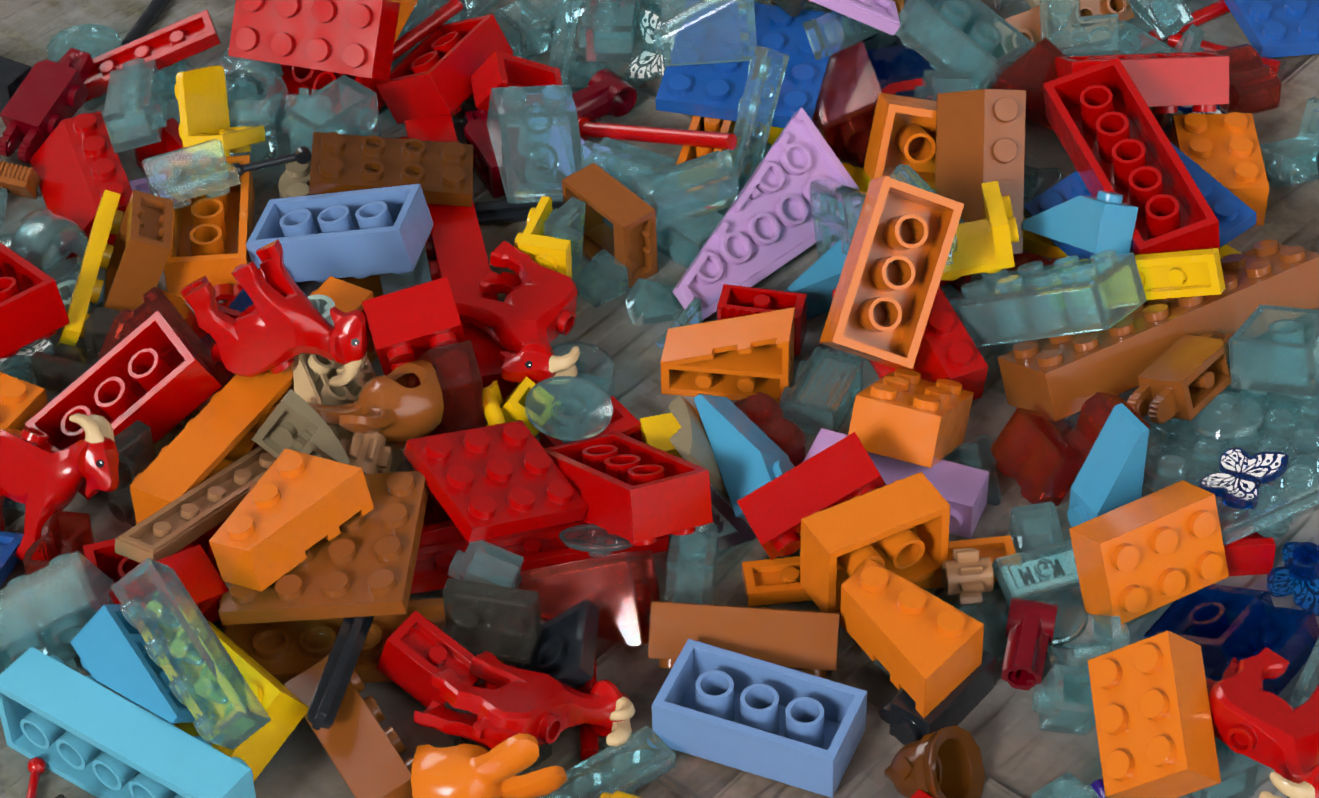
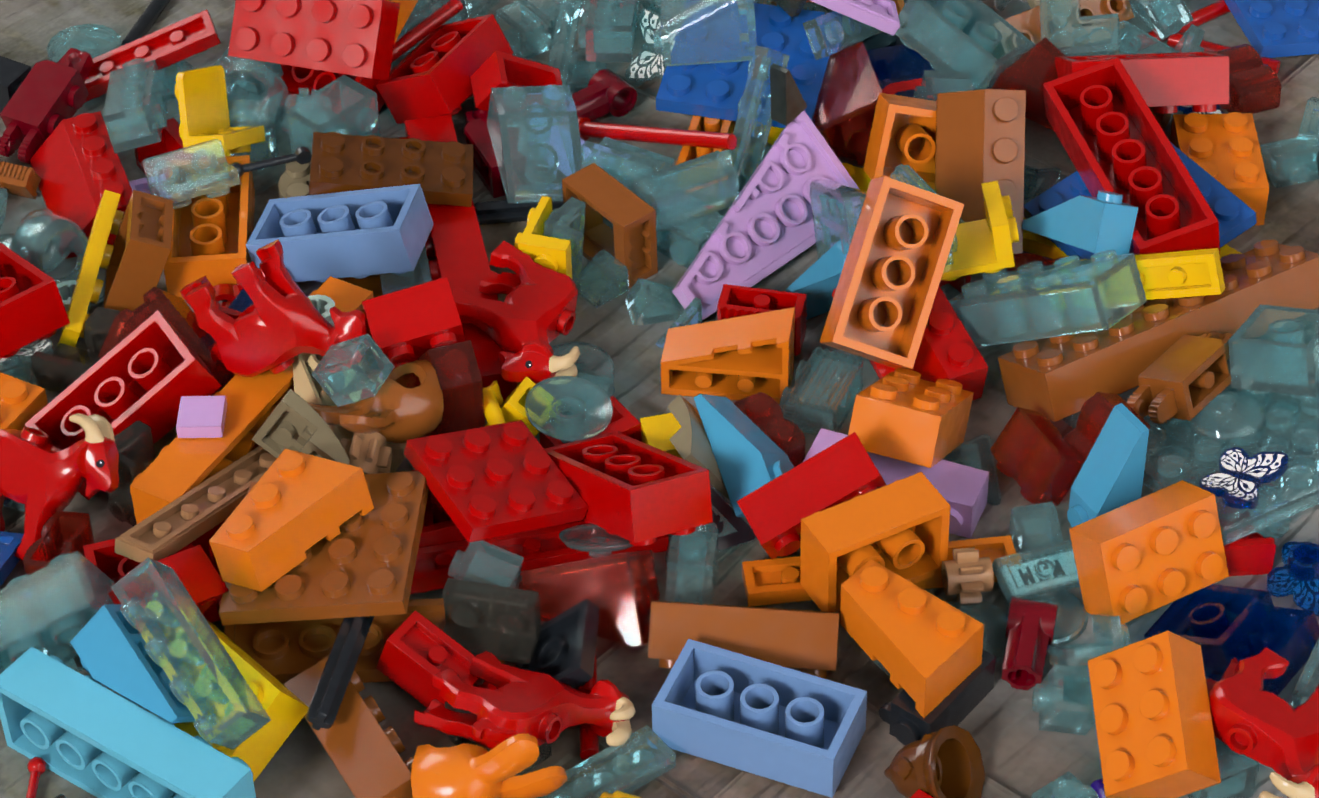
none -> lavender tile [176,396,227,438]
none -> clear light blue brick [311,334,395,407]
none -> pearl dark grey piece [770,63,807,126]

